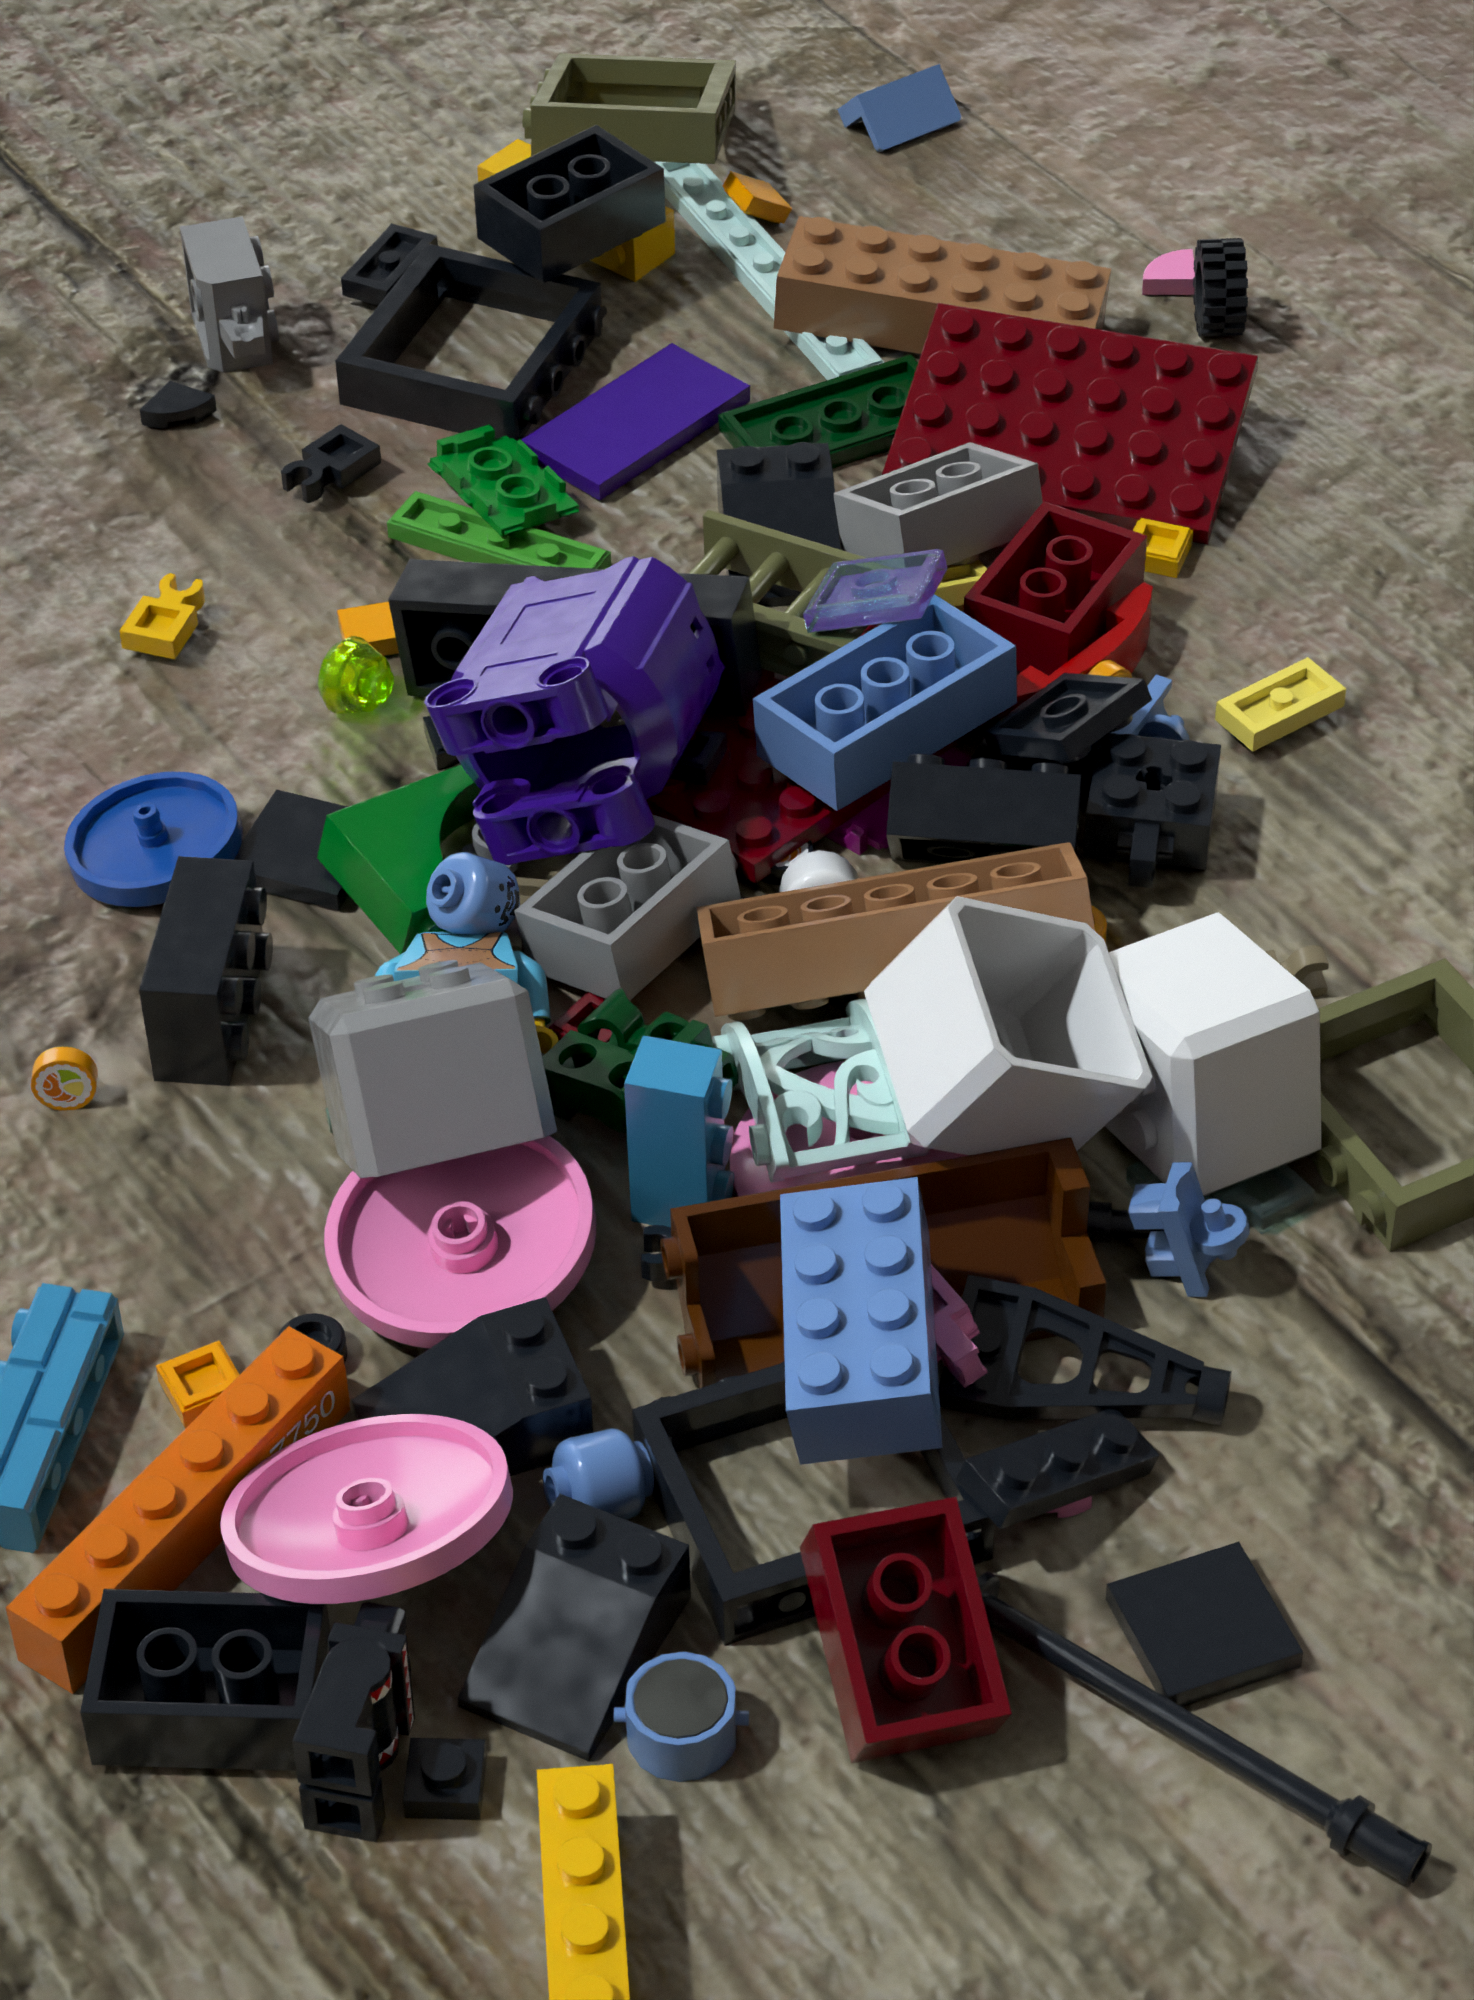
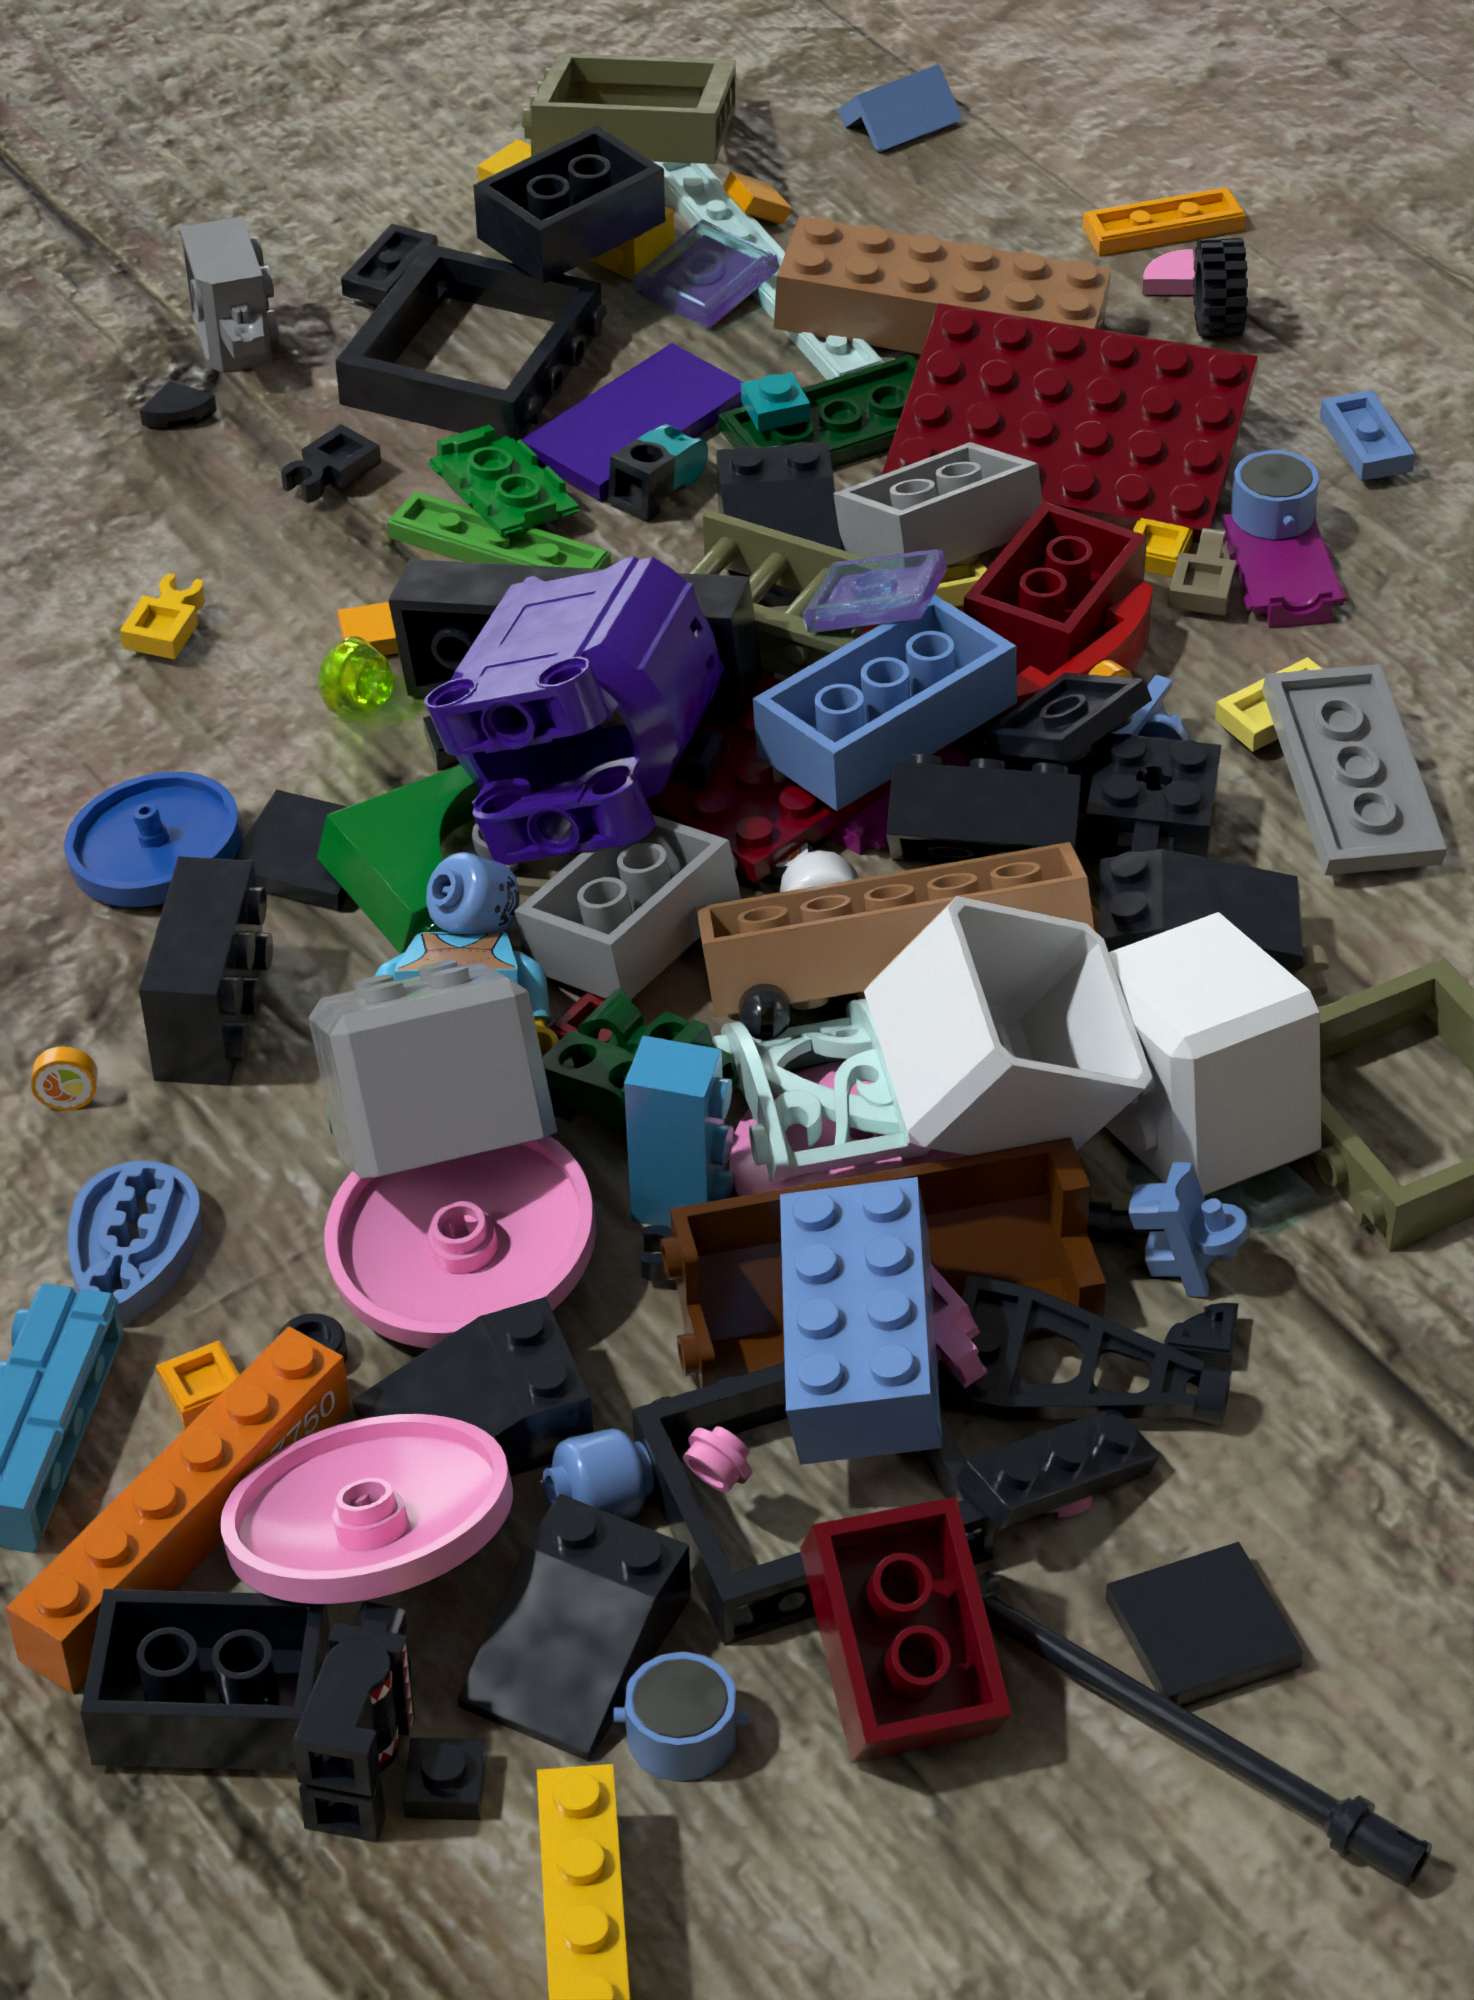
none -> medium blue piece [67,1161,203,1326]
none -> black leg [608,424,708,521]
none -> clear light blue tile [631,219,780,329]
none -> bright pink plate [683,1426,752,1493]
none -> black hinge [738,983,792,1040]
none -> teal plate [741,372,810,432]
none -> light orange tile [1082,187,1246,256]
none -> black slope [1099,849,1304,969]
none -> black tile [1164,1303,1239,1371]
none -> dark tan plate [1168,528,1236,616]
none -> magenta piece [1222,514,1349,629]
none -> medium blue piece [1231,450,1319,540]
none -> light grey plate [1262,664,1447,876]
none -> medium blue plate [1320,390,1415,481]

